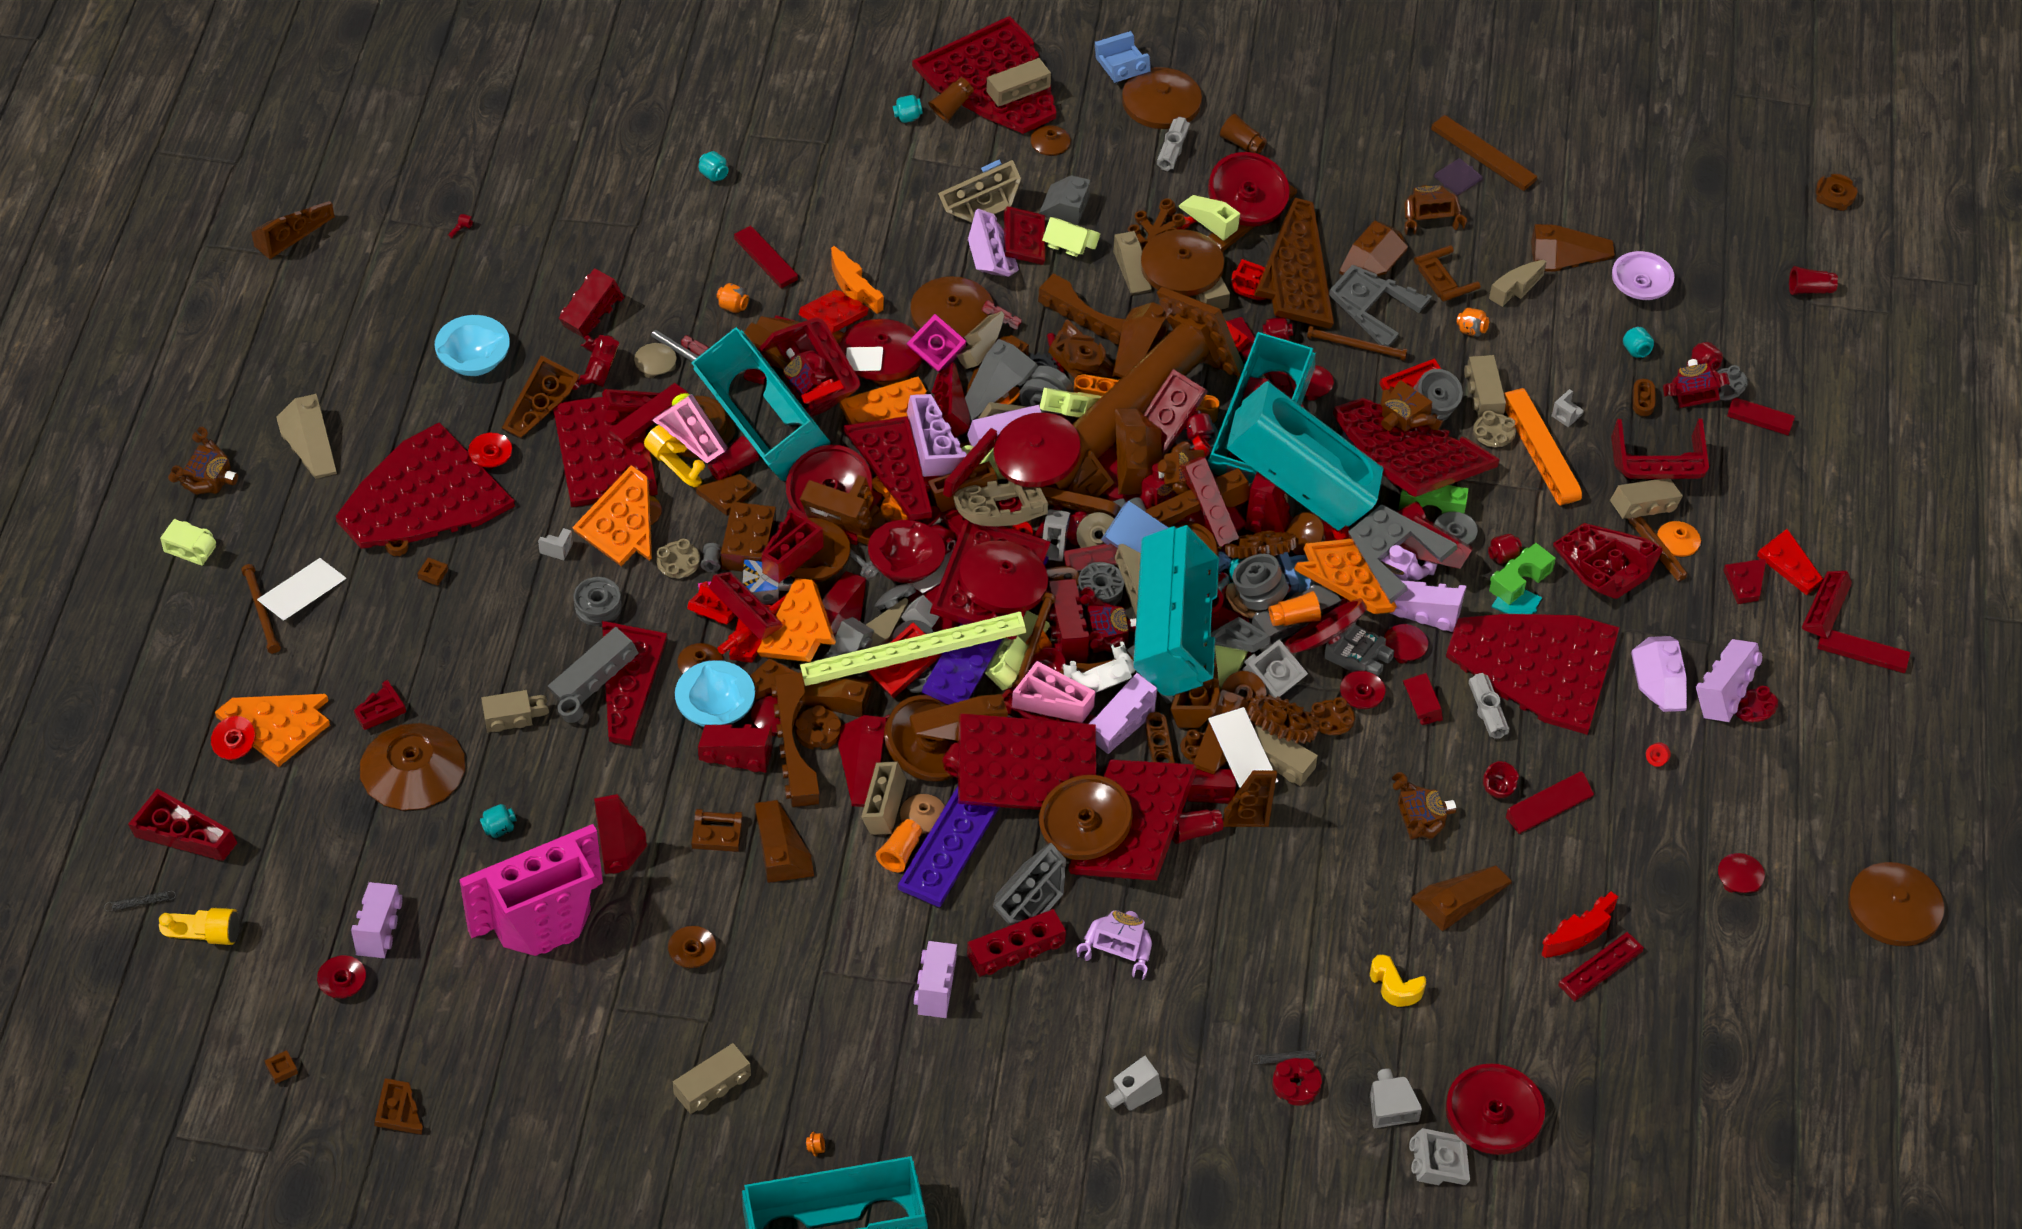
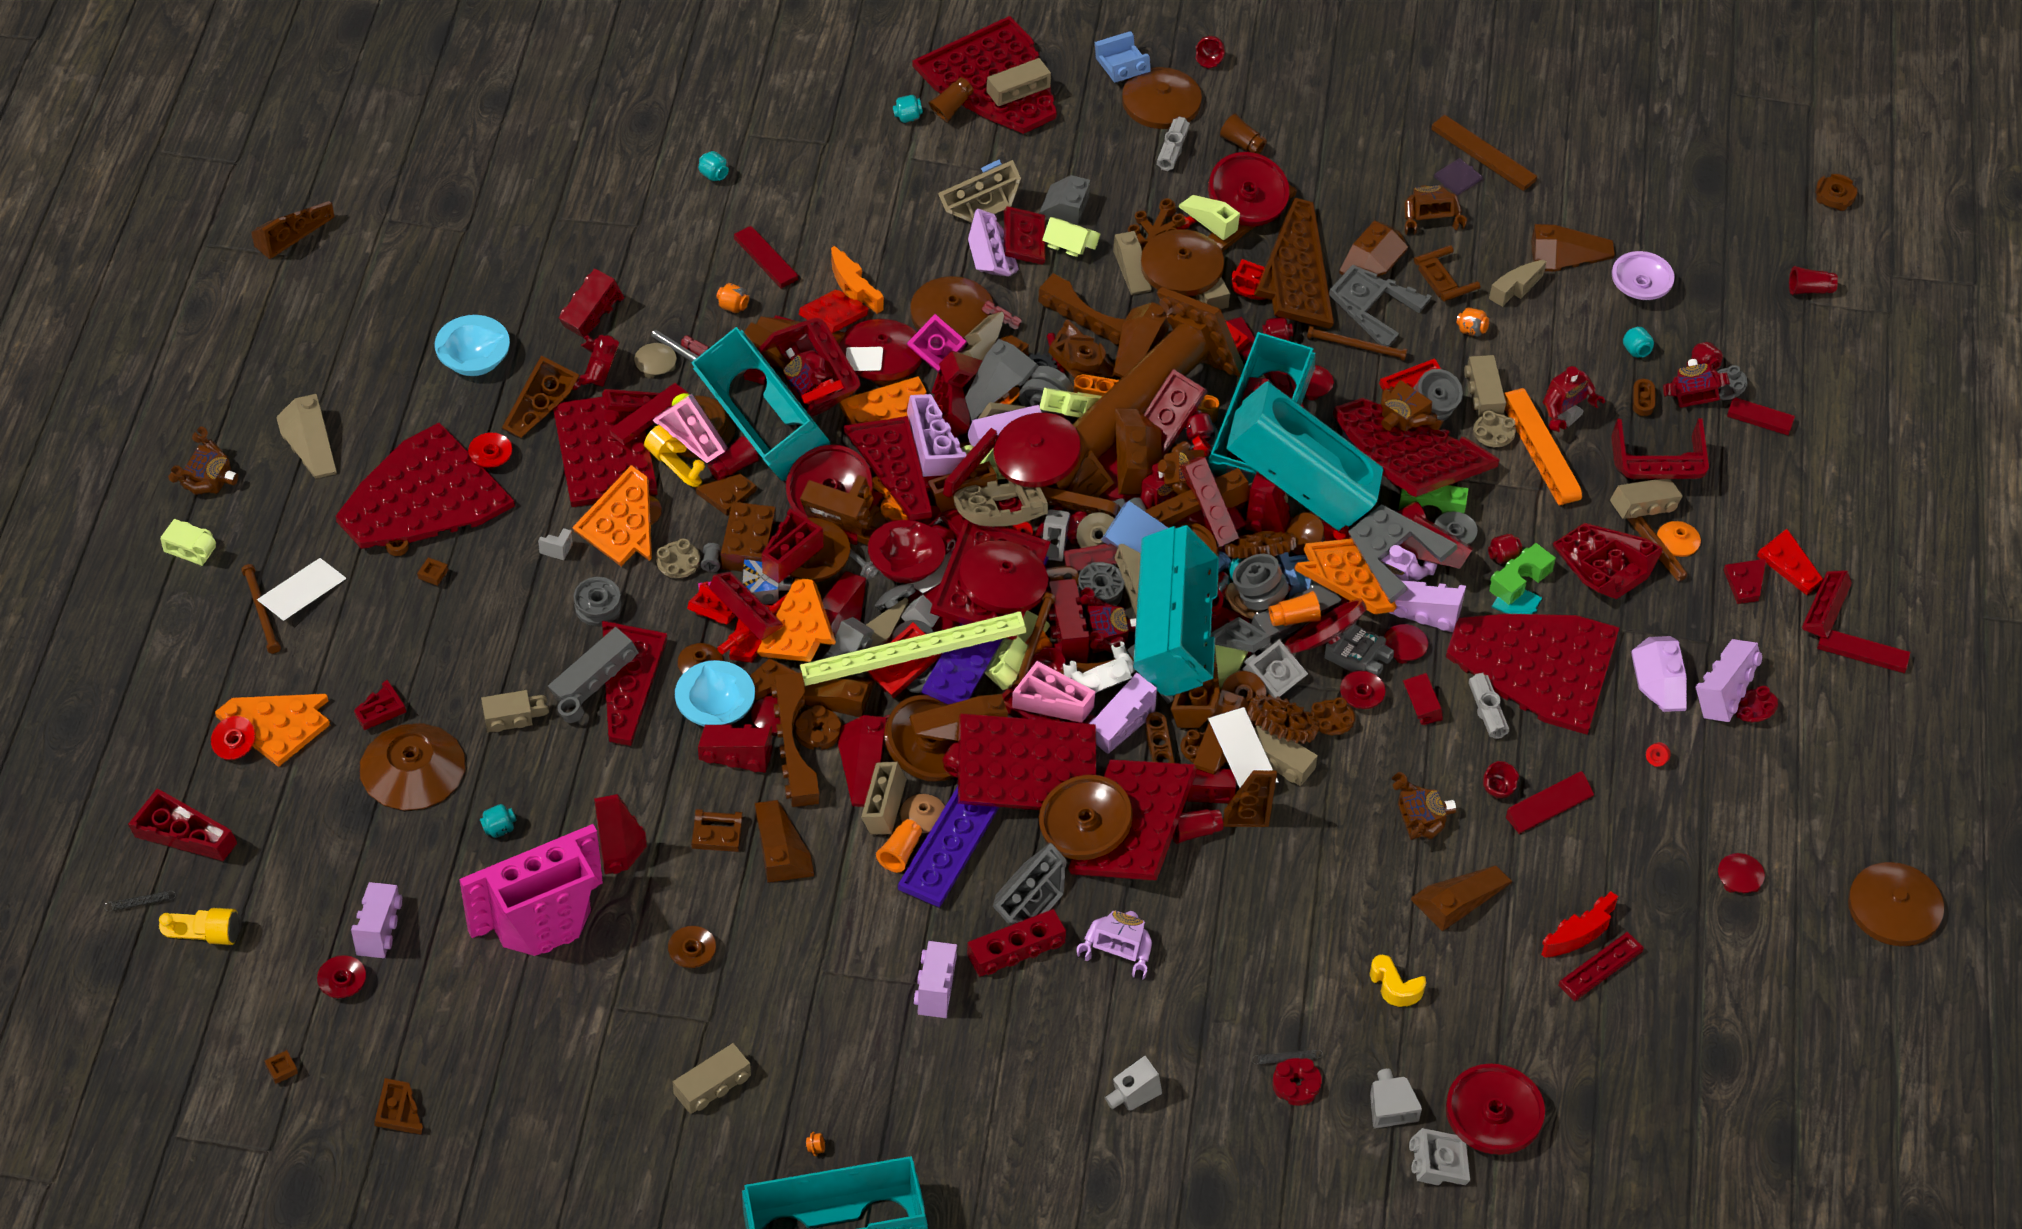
dark red hand [448,214,473,238] -> none
reddish brown dish [1031,125,1071,156] -> none
none -> dark red slope [939,351,983,388]
none -> dark red hair [1195,35,1225,68]
none -> dark red torso [1543,366,1605,432]

